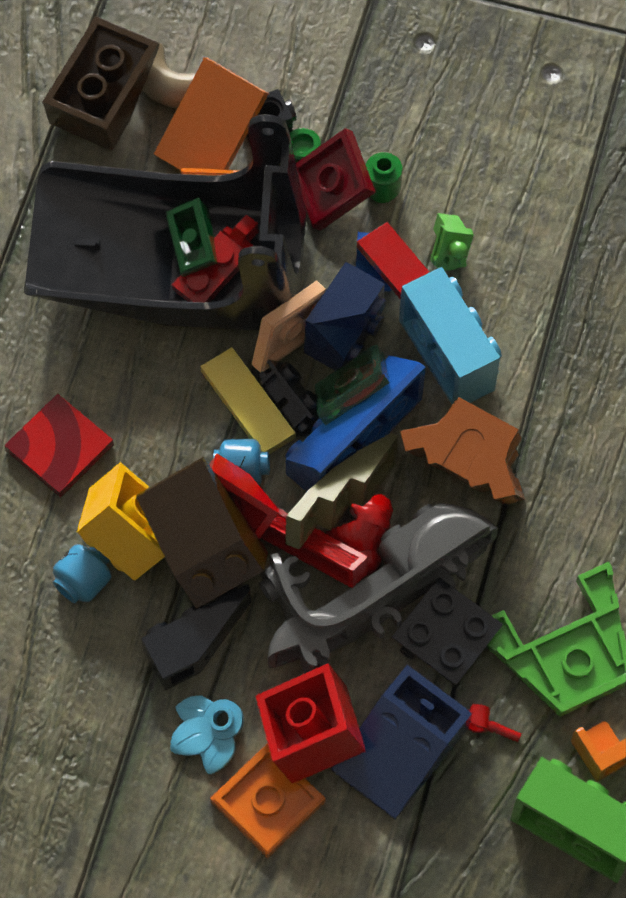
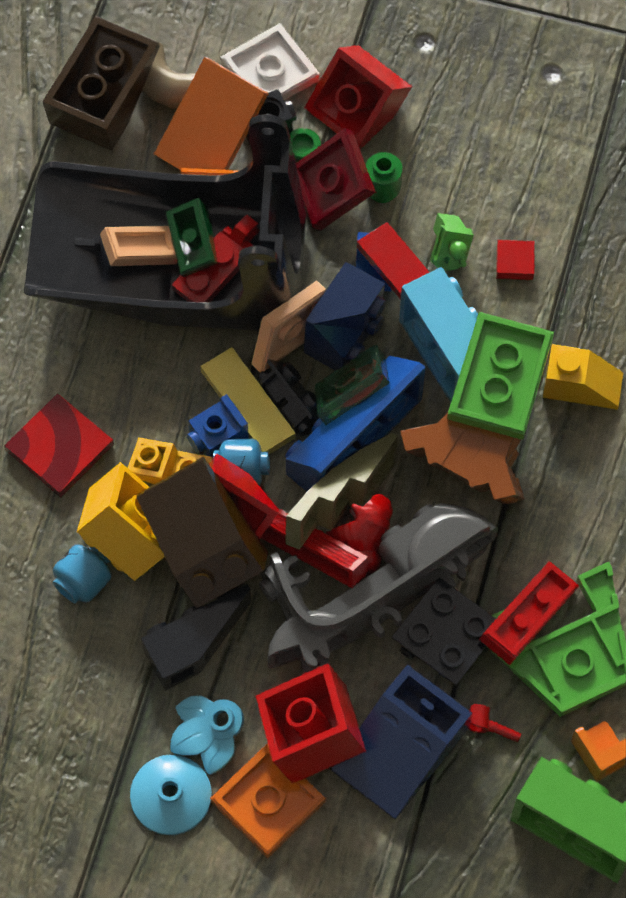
none -> light nougat tile [100,226,178,266]
none -> yellow slope [128,437,213,485]
none -> medium azure dish [130,755,212,835]
none -> blue brick [186,394,249,457]
none -> white tile [220,23,320,101]
none -> red slope [304,45,412,149]
none -> bright green tile [447,312,554,440]
none -> red tile [479,561,579,665]
none -> red tile [496,240,535,280]
none -> yellow slope [542,344,623,410]

